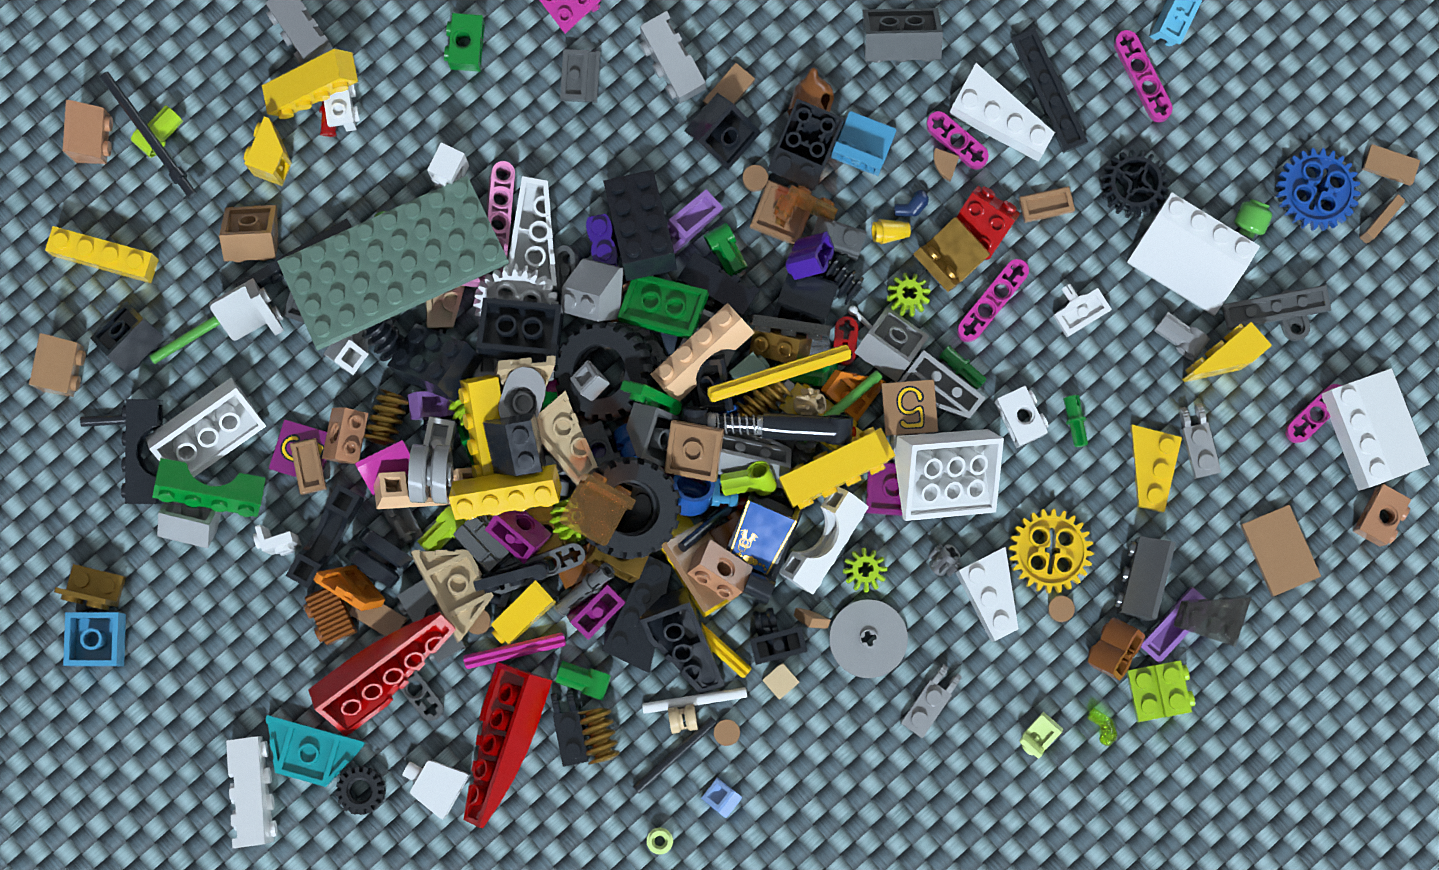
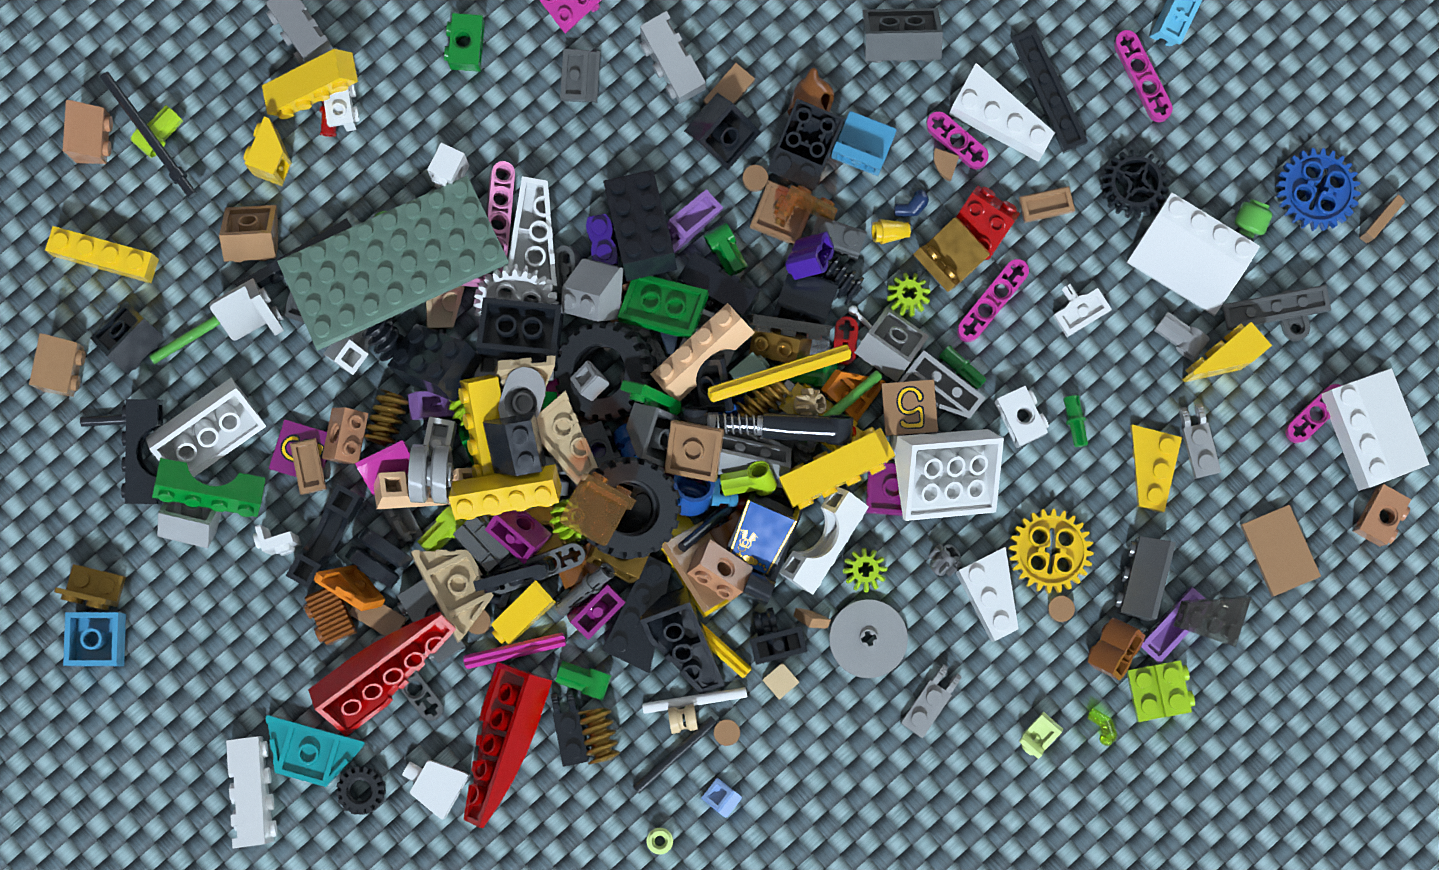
medium nougat tile [1362,144,1420,186] -> none

